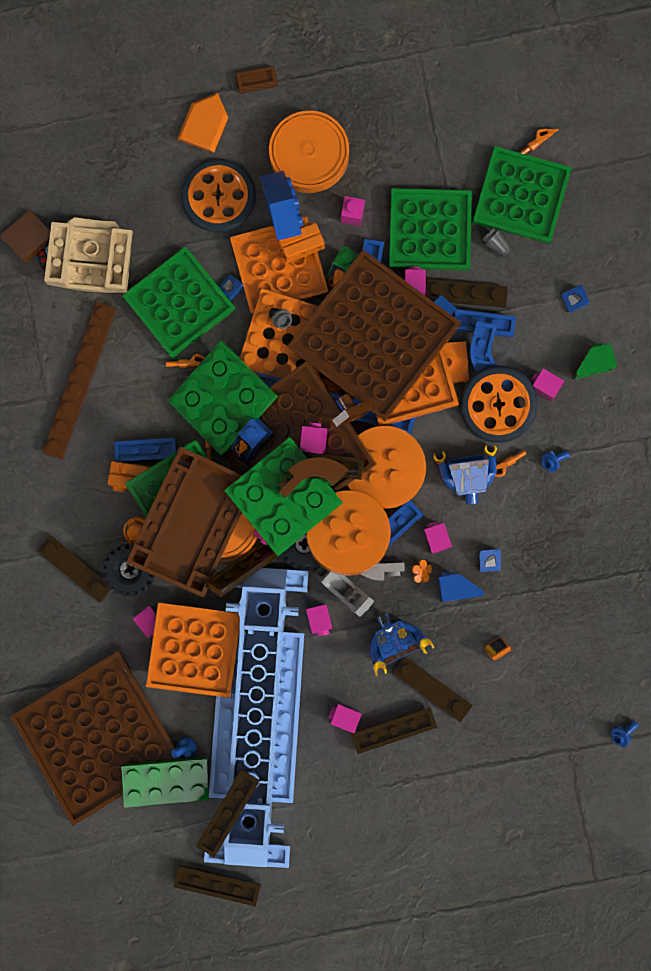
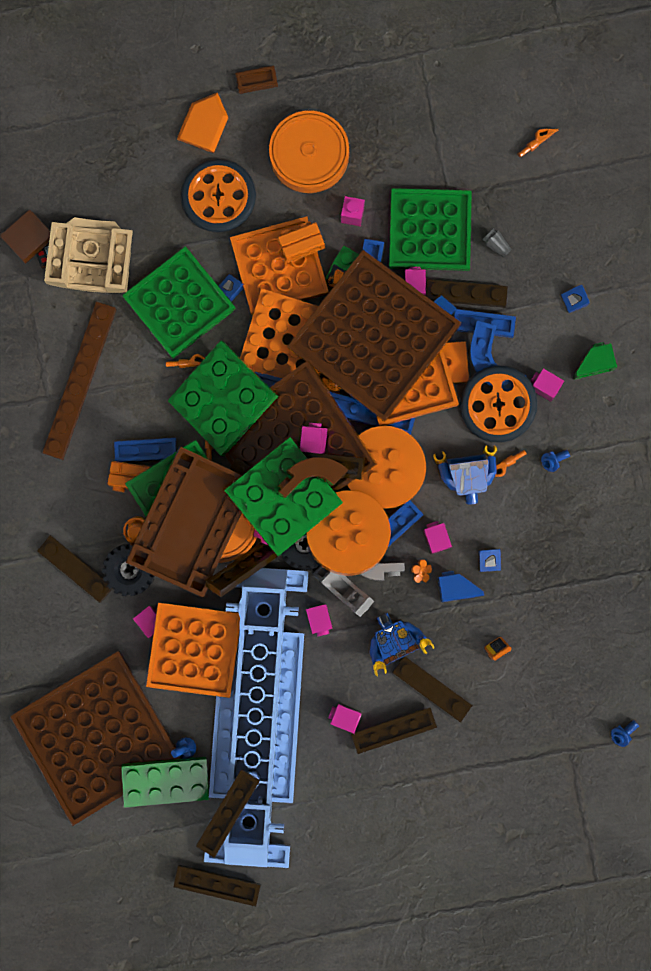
blue slope [231,419,273,463] -> none
blue brick [260,171,304,240] -> none
dark grey plate [272,309,292,329] -> none
reddish brown tile [332,394,374,427] -> none
green piece [473,146,572,244] -> none

